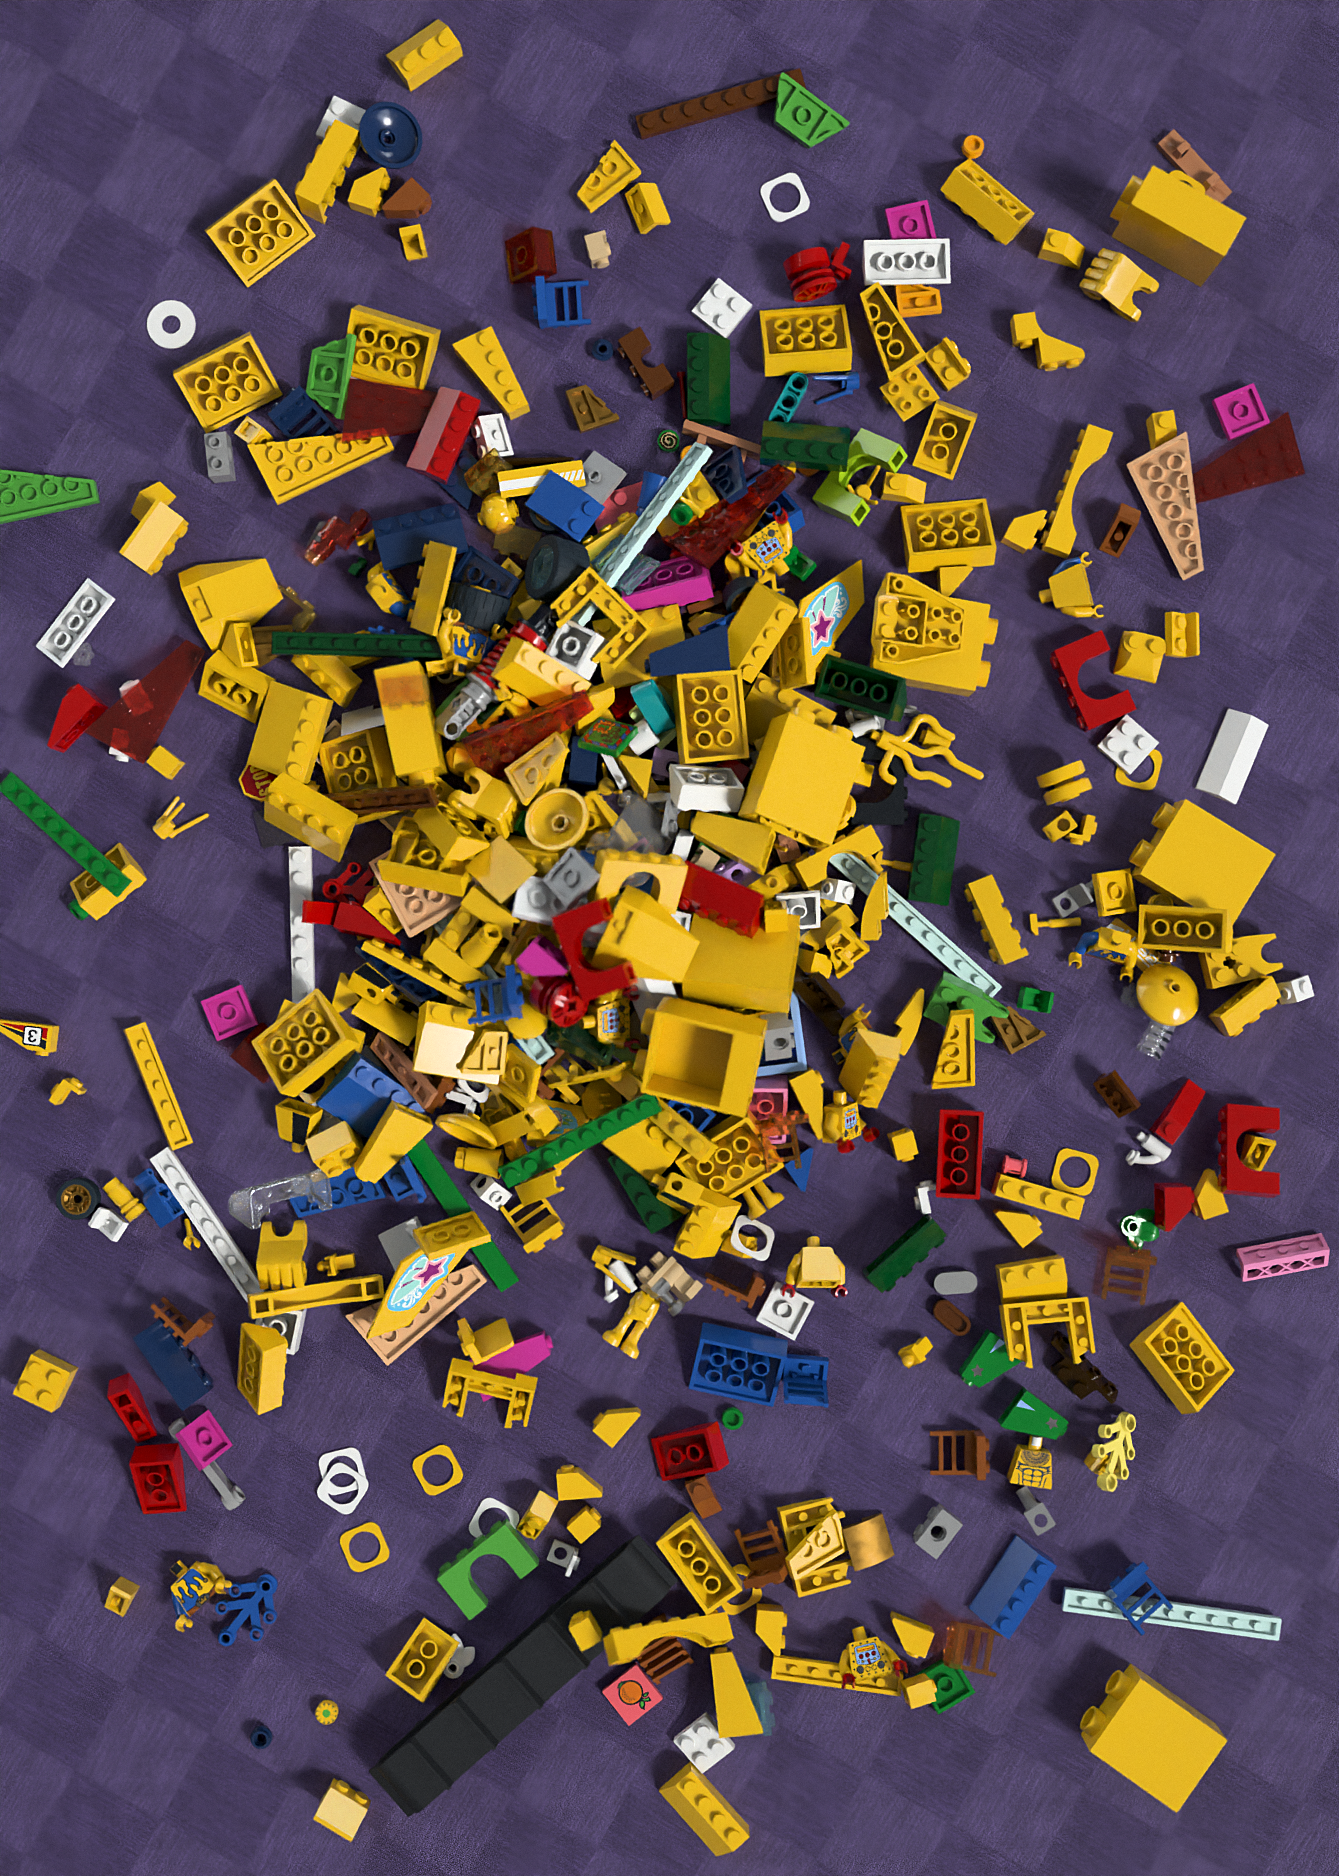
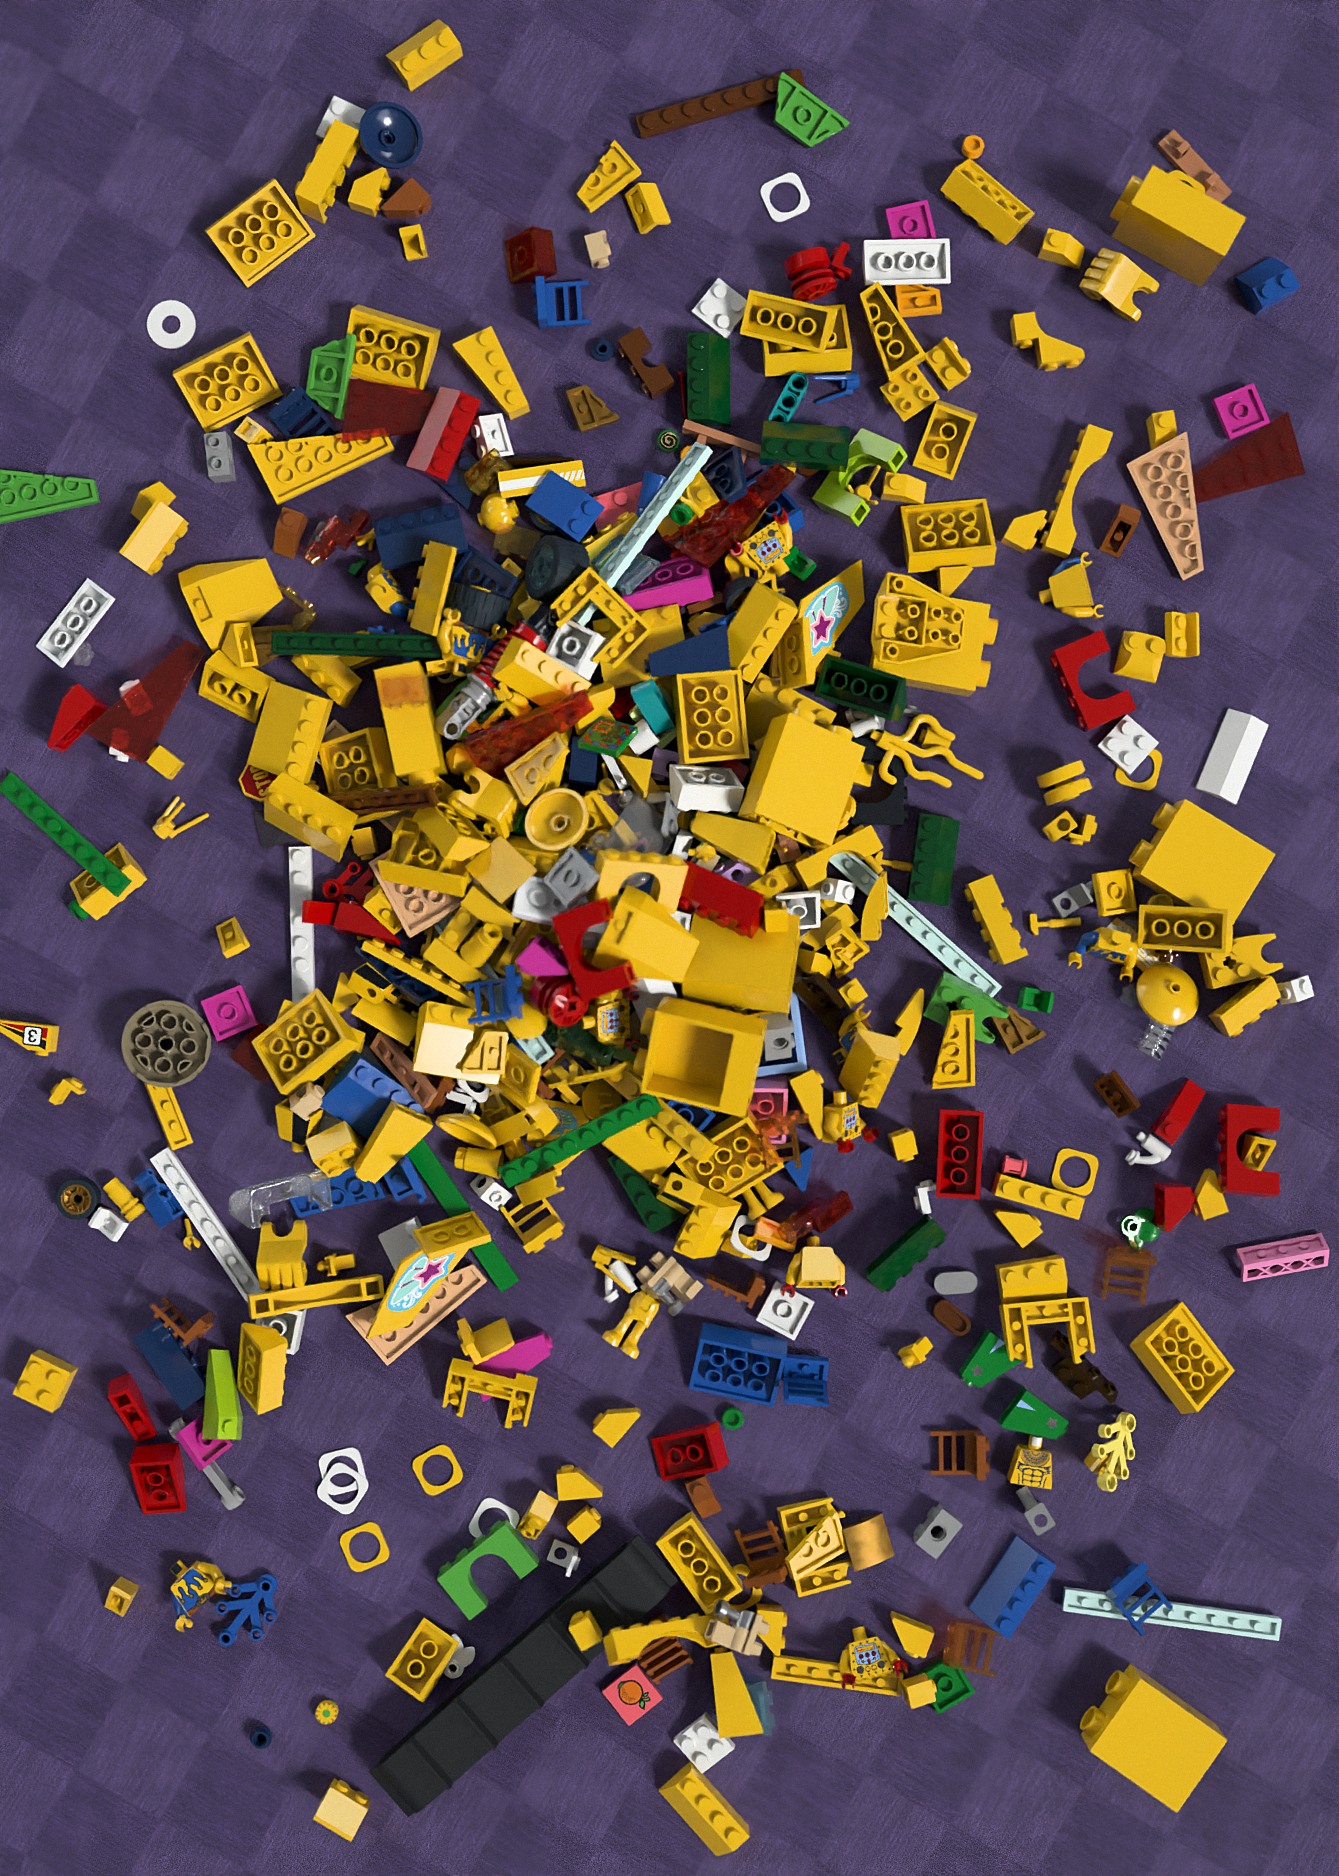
white sticker [341,705,385,736] -> none
light grey plate [578,450,627,505] -> none
none -> dark tan brick [121,1000,211,1088]
none -> lime wedge [202,1349,243,1440]
none -> yellow slope [216,917,250,958]
none -> dark orange slope [273,506,308,560]
none -> tan brick [289,1080,325,1121]
none -> yellow window [351,827,379,861]
none -> yellow piece [688,842,716,863]
none -> tan hips [703,1599,770,1656]
none -> yellow slope [740,289,838,354]
none -> light orange tile [752,1216,799,1252]
none -> clear red plate [777,1190,853,1243]
none -> yellow brick [836,978,868,1009]
none -> clear plant [1117,918,1139,942]
none -> blue slope [1234,256,1300,316]

